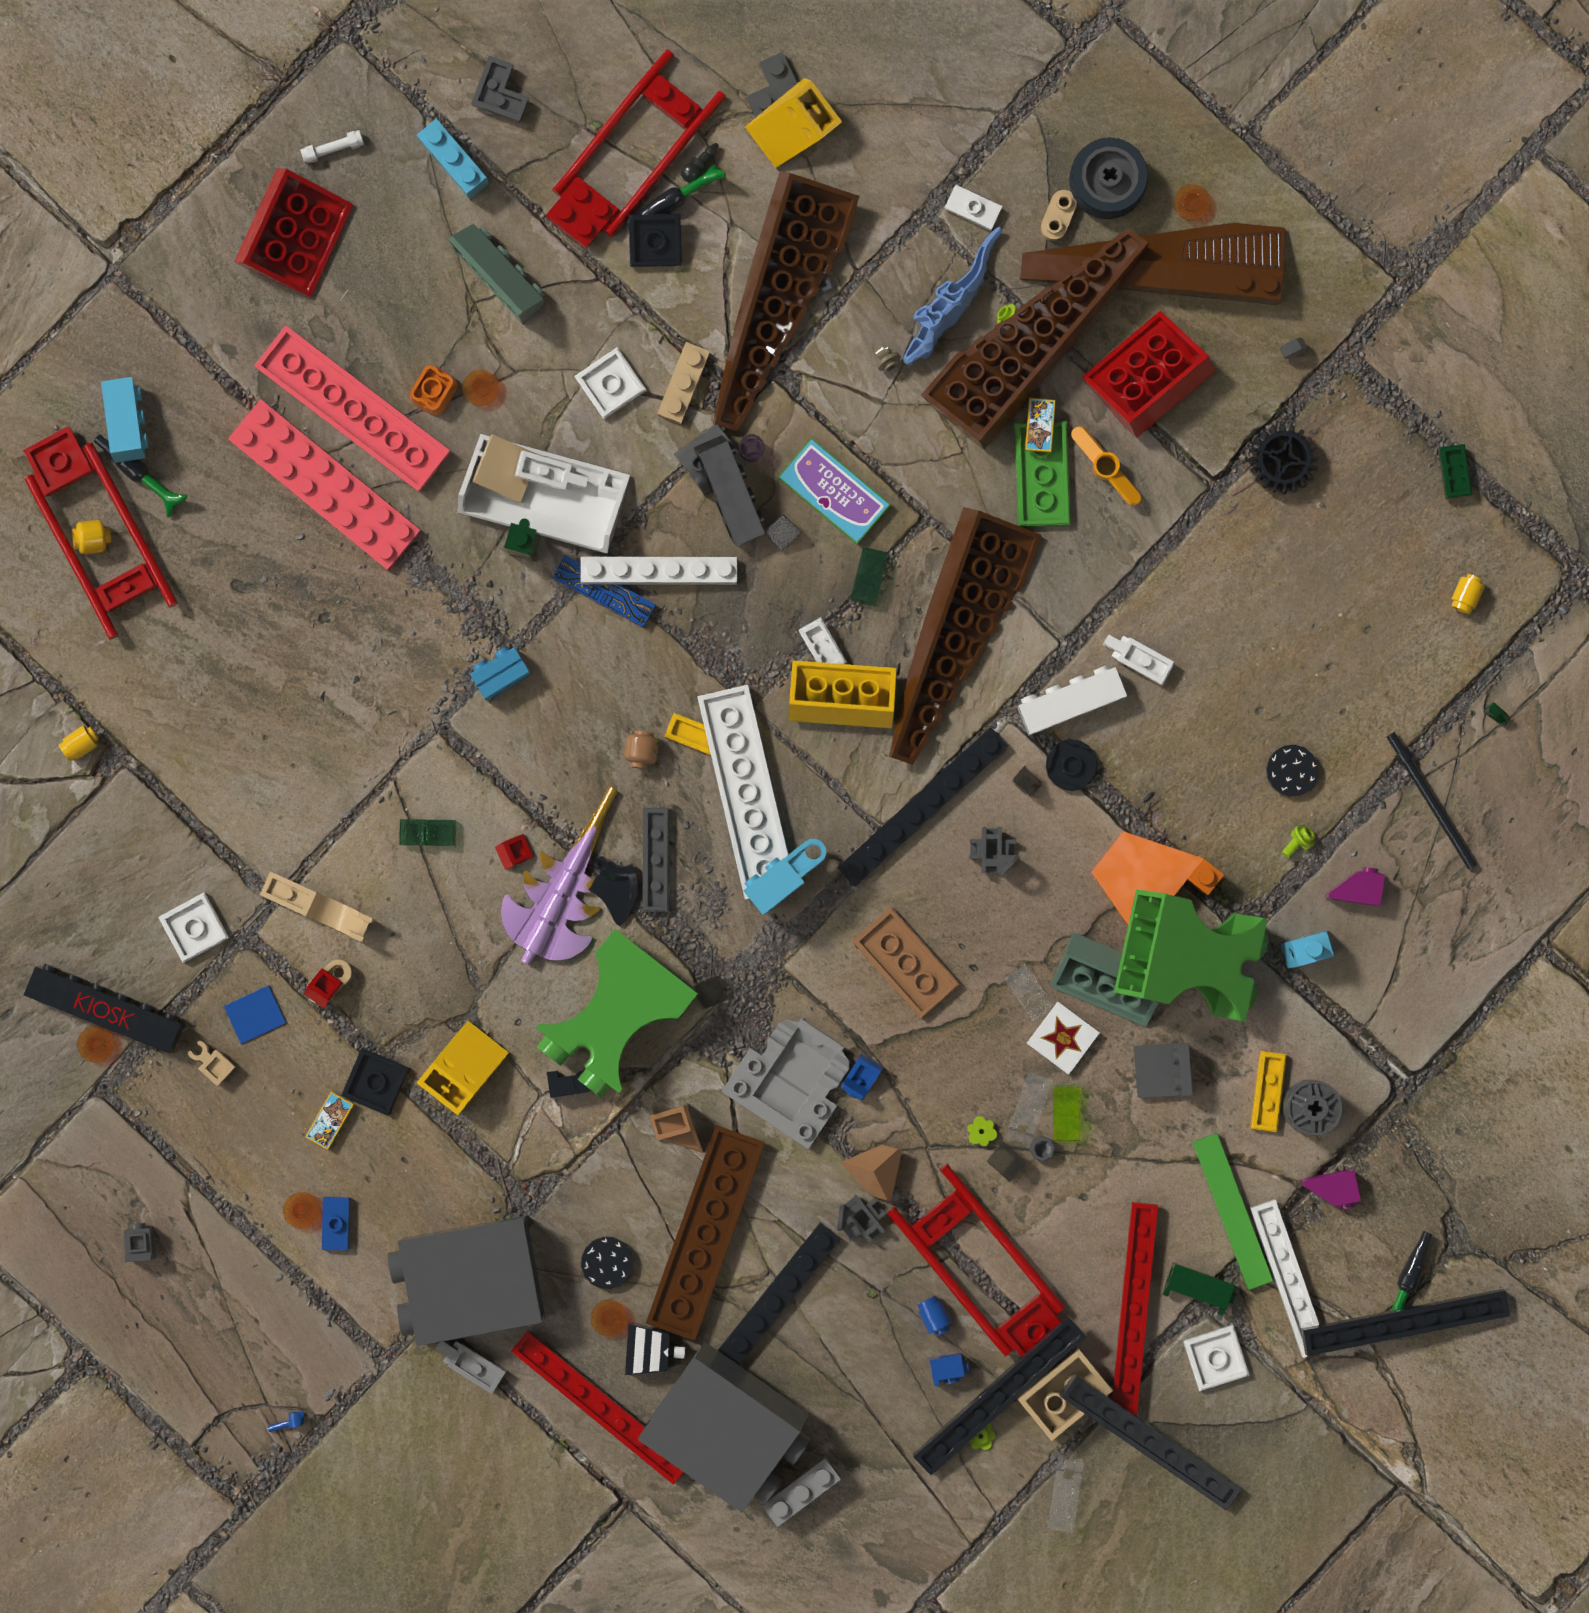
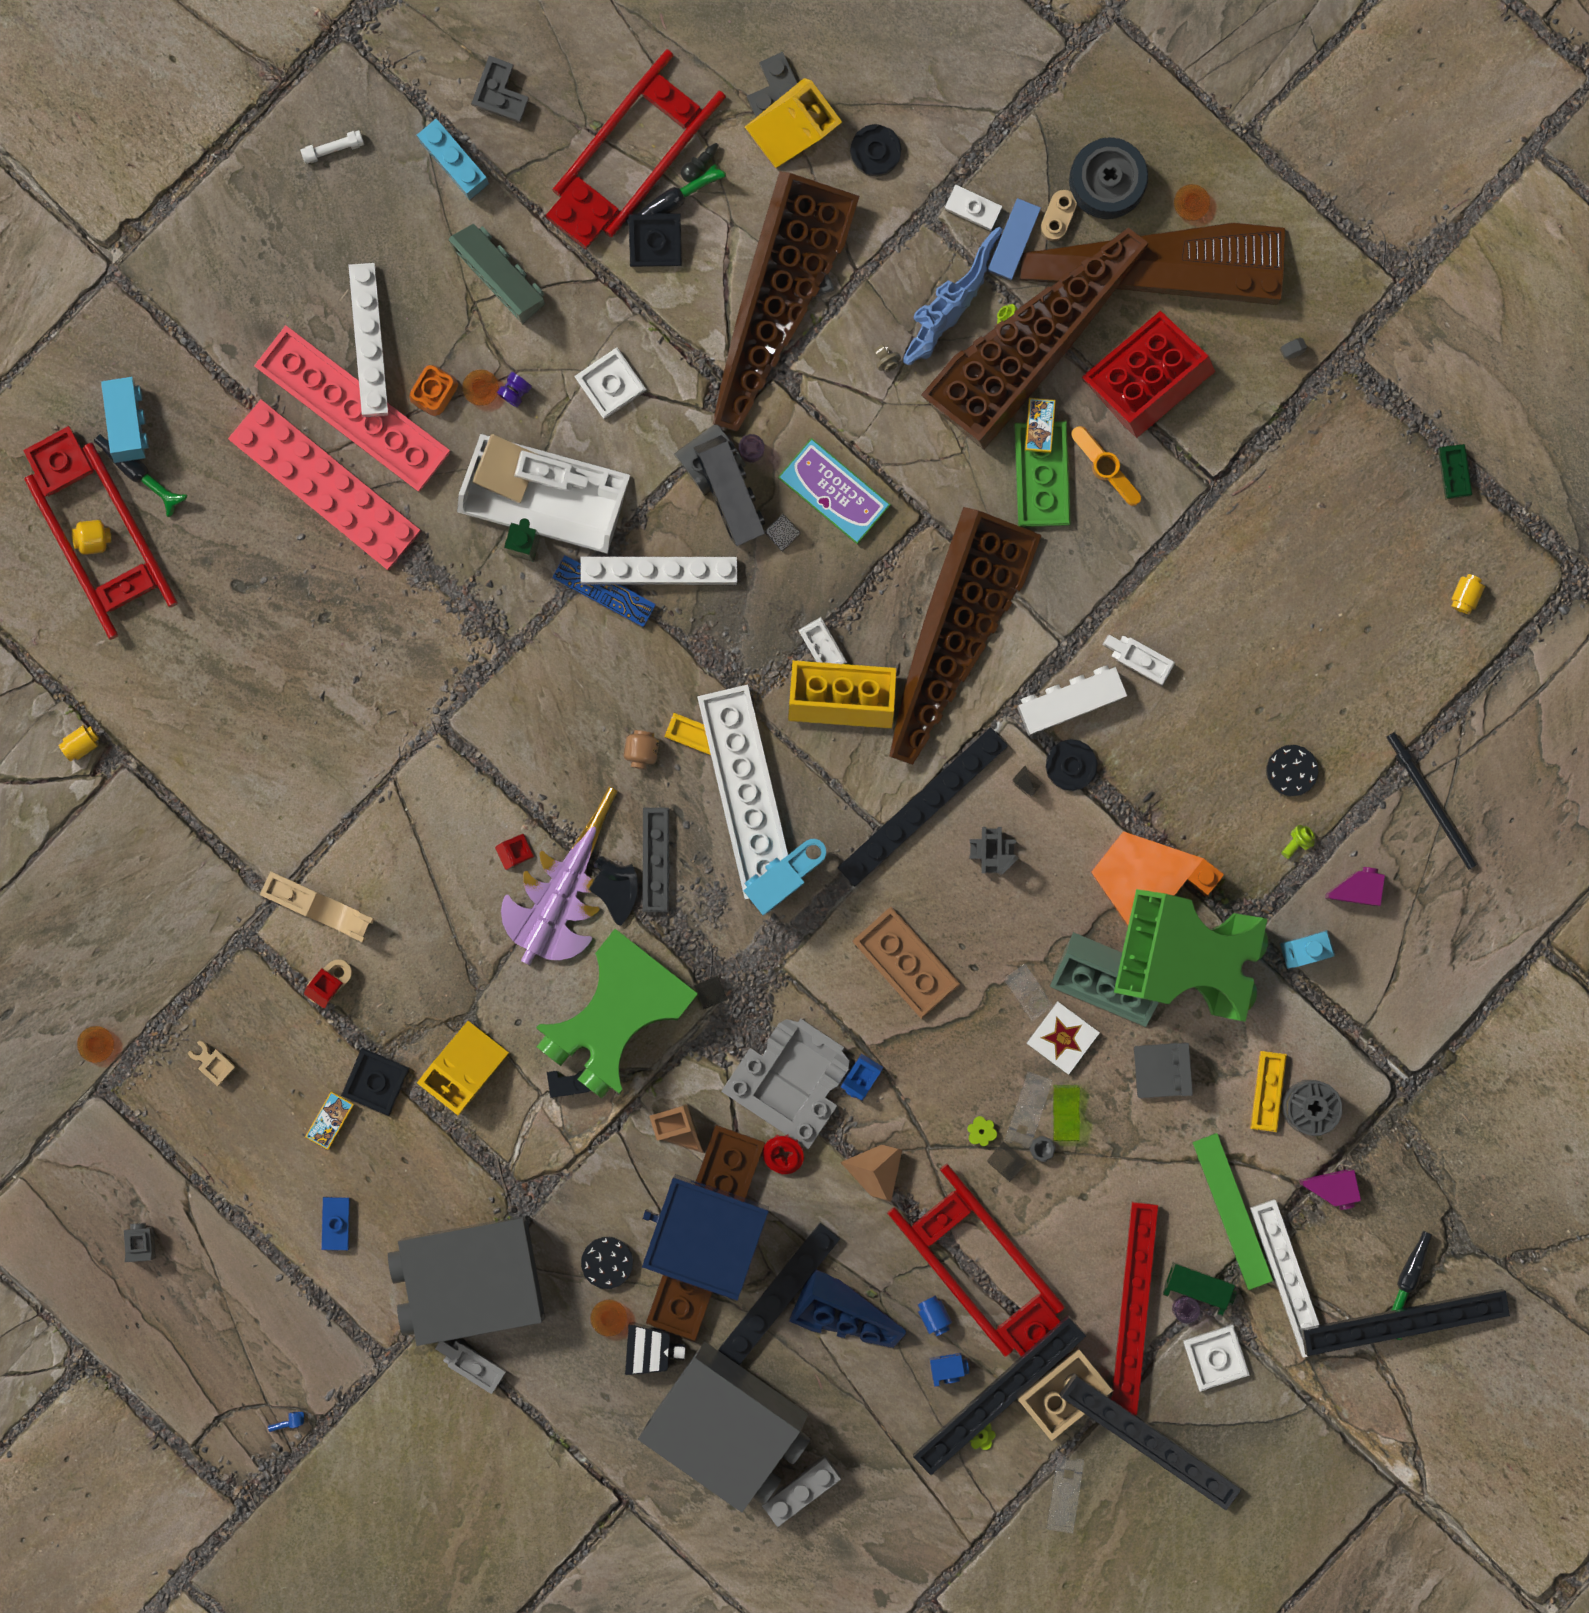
black brick [24,963,185,1053] -> none
white tile [158,892,230,963] -> none
blue window [224,985,286,1044] -> none
red slope [234,168,353,297] -> none
clear orange piece [283,1192,320,1229] -> none
clear green slope [399,819,456,846] -> none
dark azure brick [470,646,532,702] -> none
red plate [511,1330,683,1485] -> none
tan plate [657,342,710,425] -> none
dark grey piece [837,1195,887,1243] -> none
clear green slope [850,547,888,607] -> none
black gear [1248,424,1319,495] -> none
dark green tile [1484,702,1510,727] -> none
none -> white plate [349,263,388,417]
none -> dark purple wheel [497,372,532,408]
none -> dark blue piece [642,1174,769,1301]
none -> red gear [763,1134,805,1174]
none -> dark blue wedge [789,1270,906,1348]
none -> black tile [850,124,902,177]
none -> medium blue tile [988,198,1041,280]
none -> clear purple wheel [1172,1295,1200,1323]

